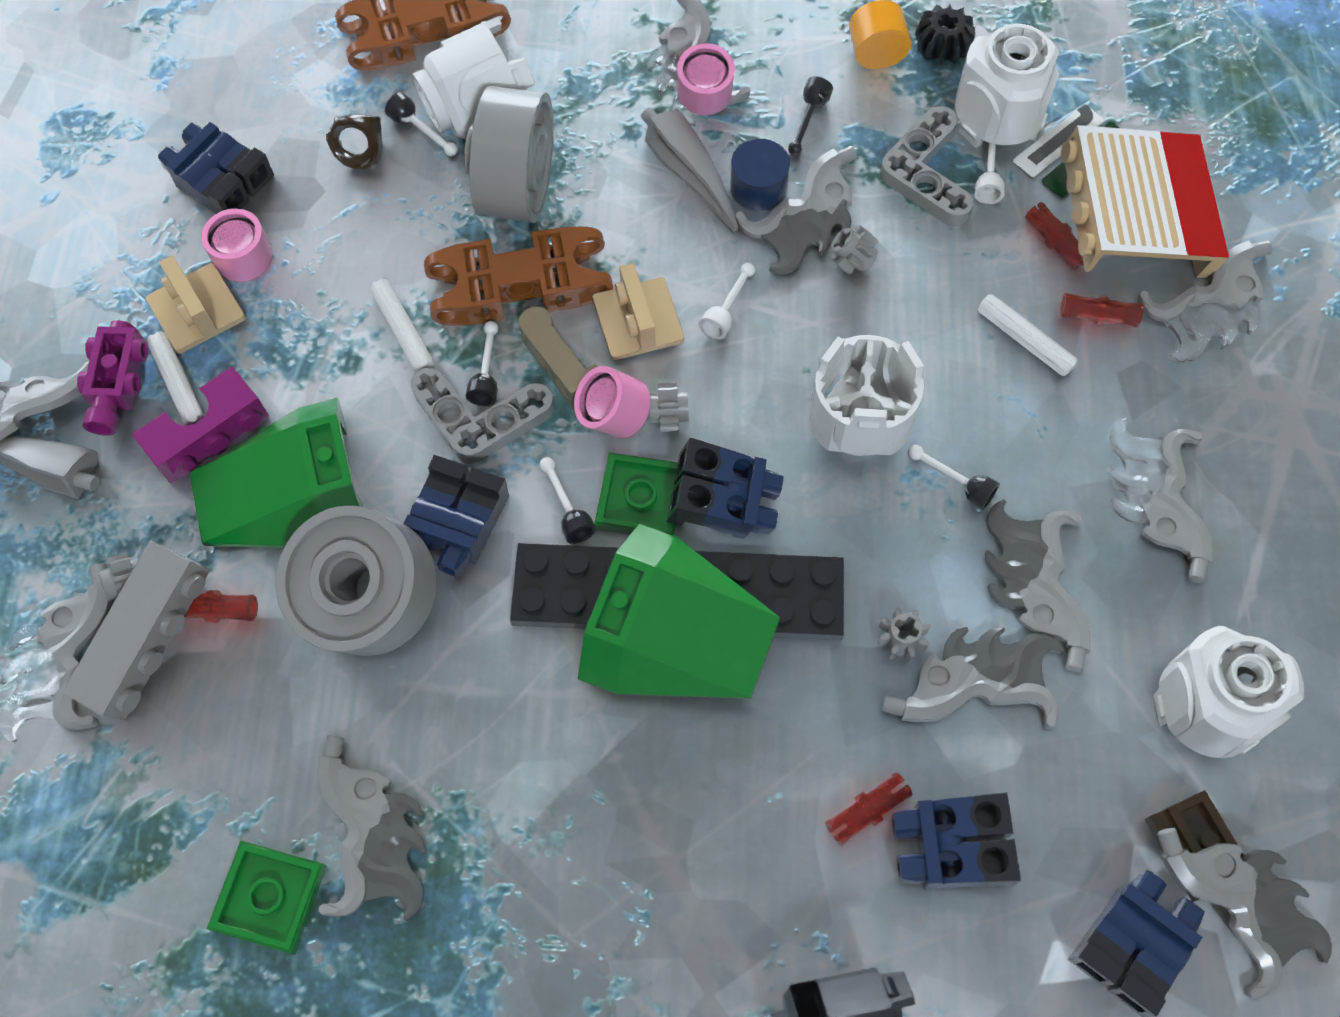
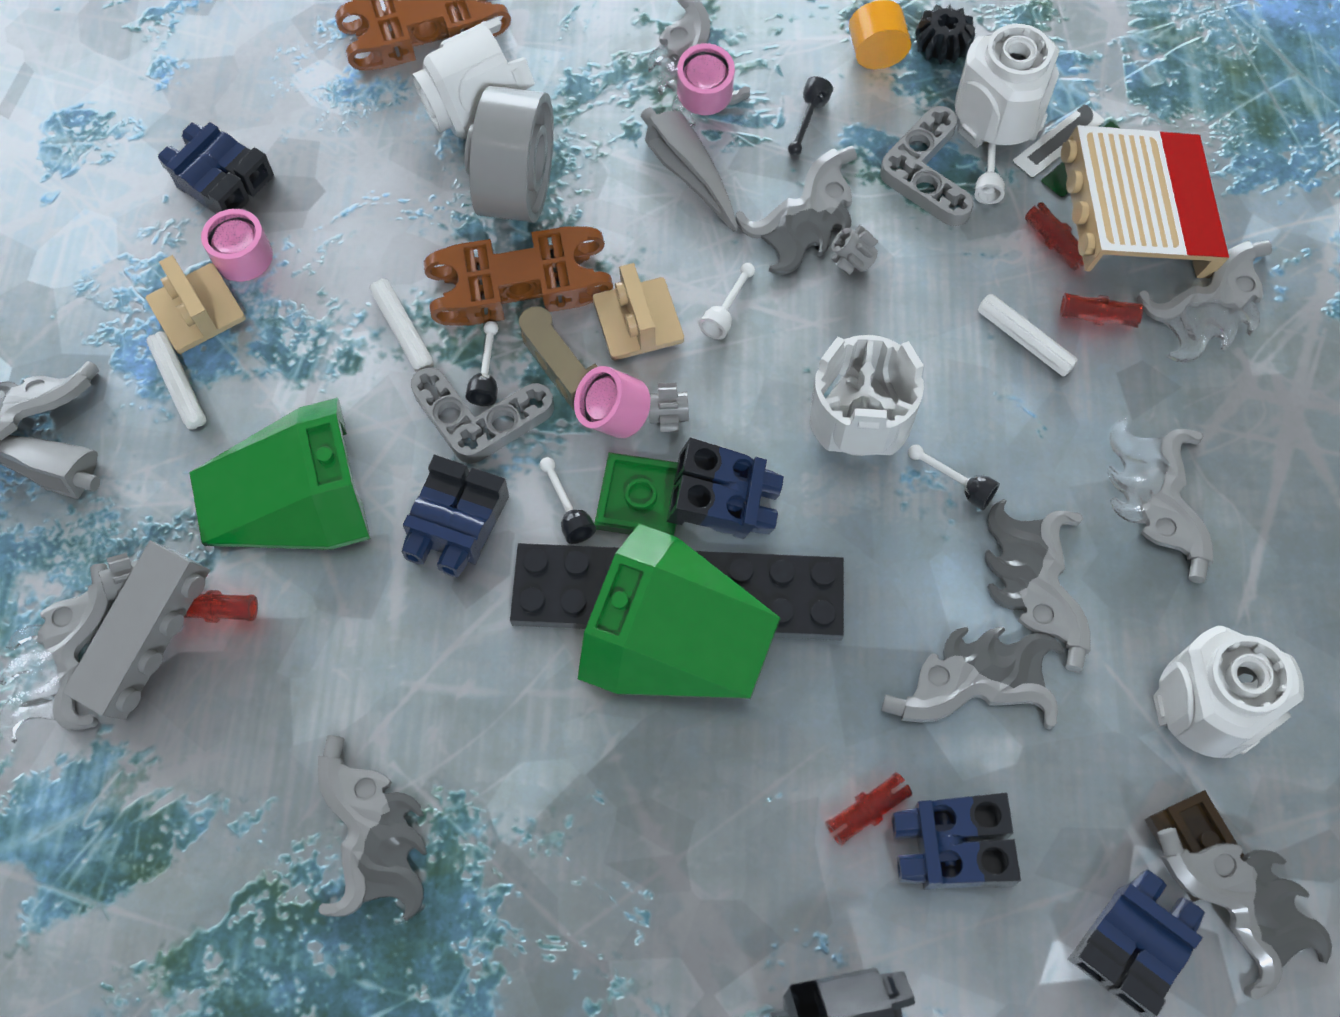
magenta brick [77,320,148,436] -> none
magenta arch [131,366,269,484] -> none
green tile [206,840,327,955] -> none
light grey piece [276,506,437,656] -> none
dark brown piece [326,114,383,169] -> none
hinge [384,92,458,157] -> none
dark blue piece [730,139,790,211] -> none
light grey gear [877,607,931,662] -> none

